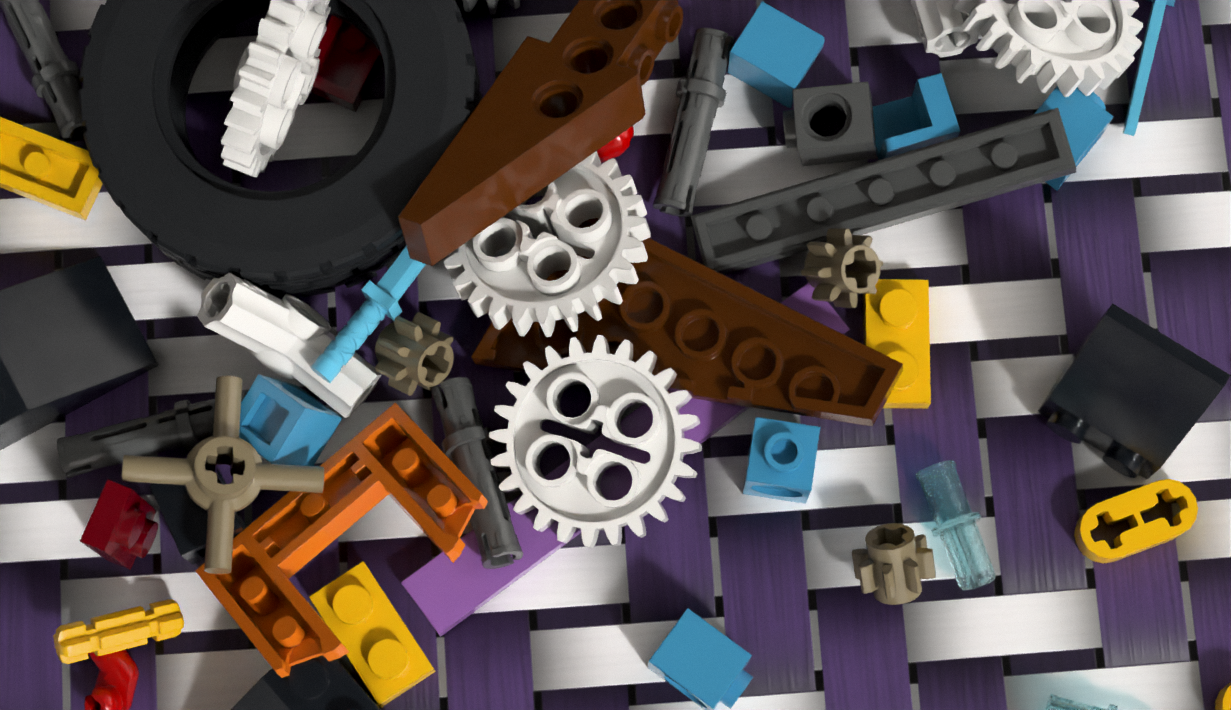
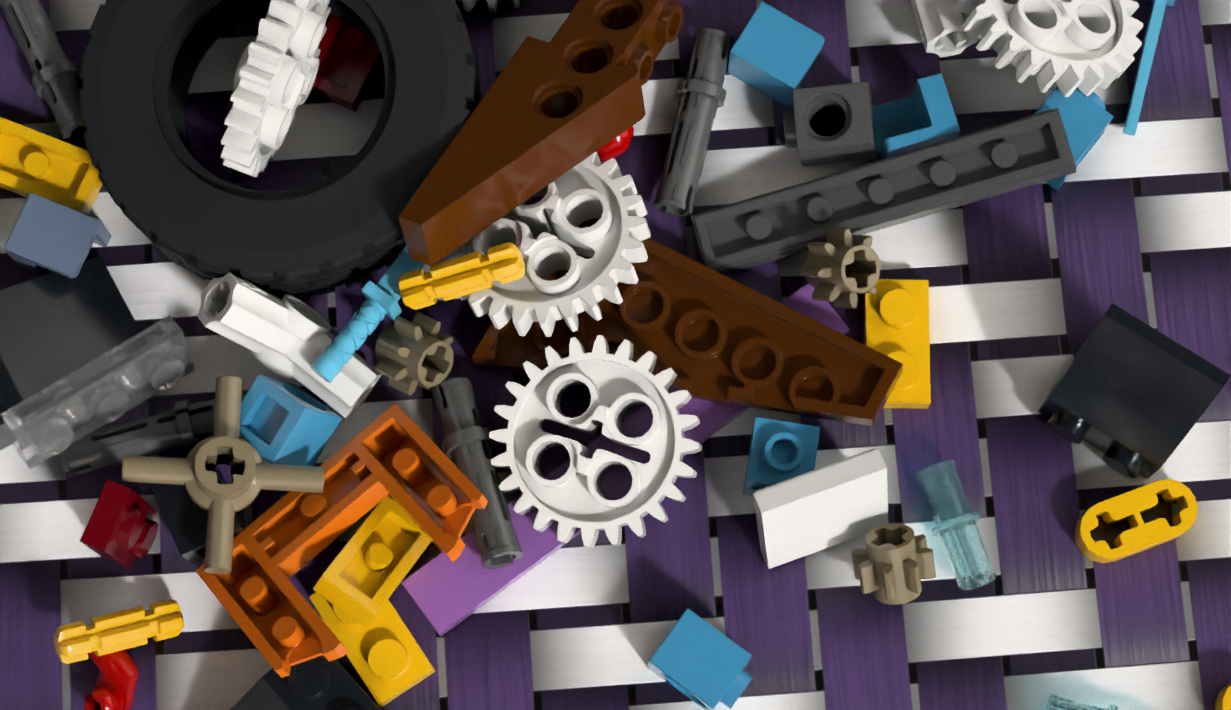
none -> clear plate [0,315,196,469]
none -> sand blue panel [3,192,111,278]
none -> yellow plate [313,495,431,628]
none -> yellow axle [398,242,525,310]
none -> white tile [753,448,888,569]

